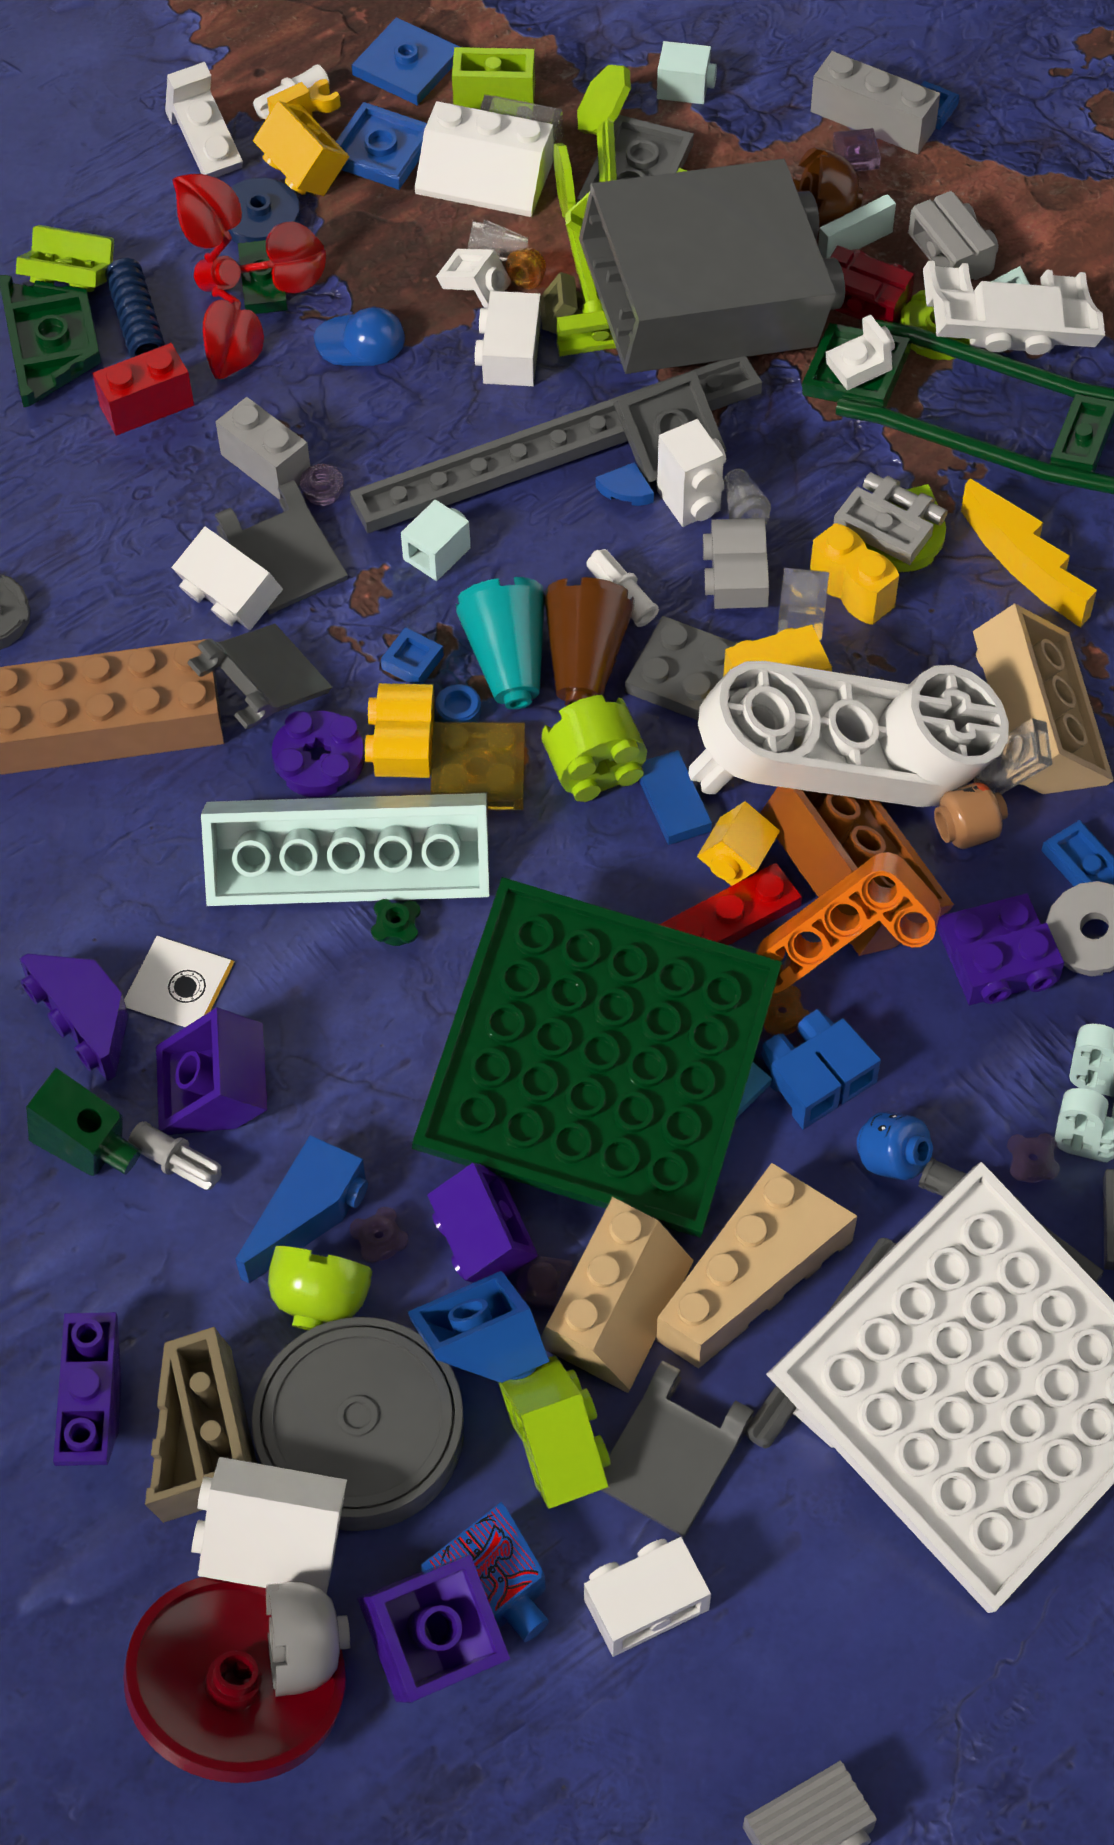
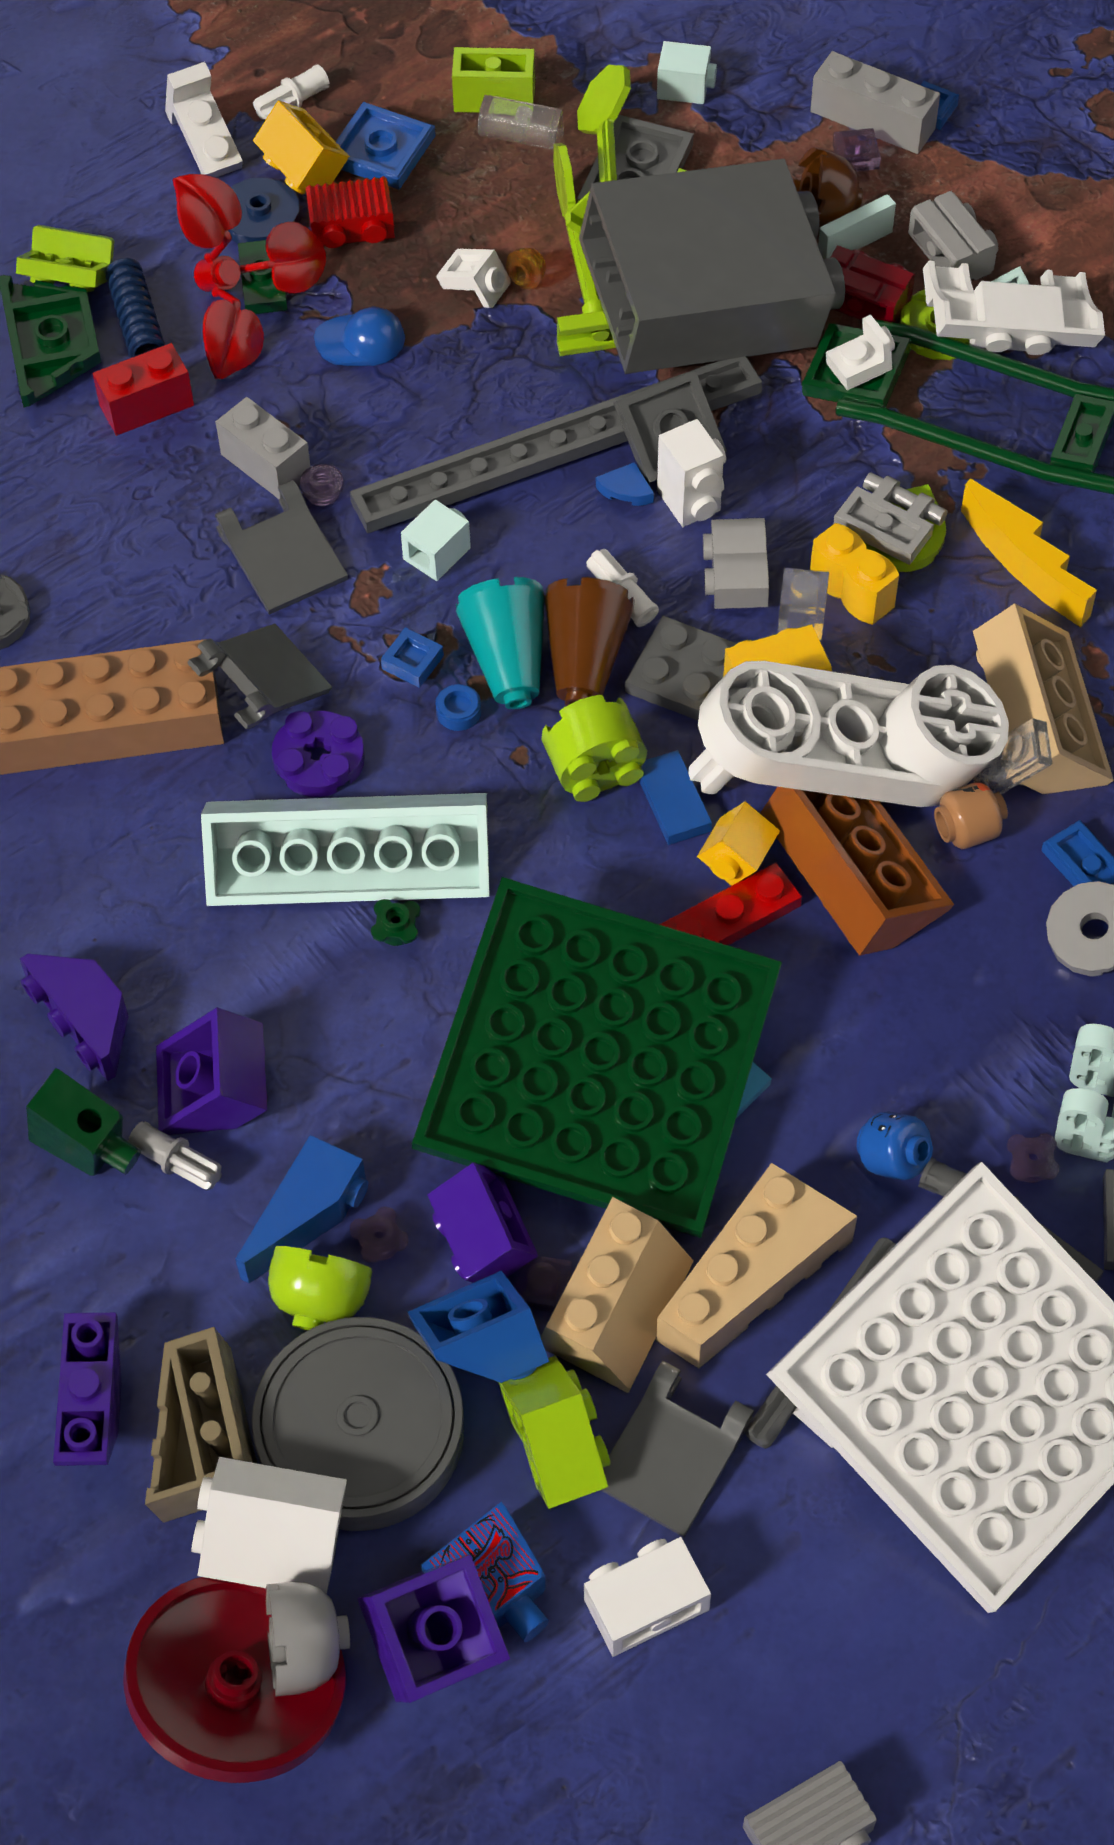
white sticker [124,936,235,1027] -> none
white brick [171,526,283,630] -> none
yellow plate [267,79,341,117] -> none
blue plate [352,17,460,106] -> none
yellow brick [365,683,435,778] -> none
white slope [415,101,554,217] -> none
clear yellow plate [431,722,525,810] -> none
clear cone [467,219,529,262] -> none
white brick [475,291,541,387] -> none
olive tile [541,272,584,334] -> none
clear cone [724,469,771,525] -> none
orange beam [756,852,941,993] -> none
blue hips [761,1009,881,1130] -> none
clear orange plate [764,985,810,1035] -> none
dark purple plate [937,893,1064,1006] -> none
none -> red brick [306,176,395,248]

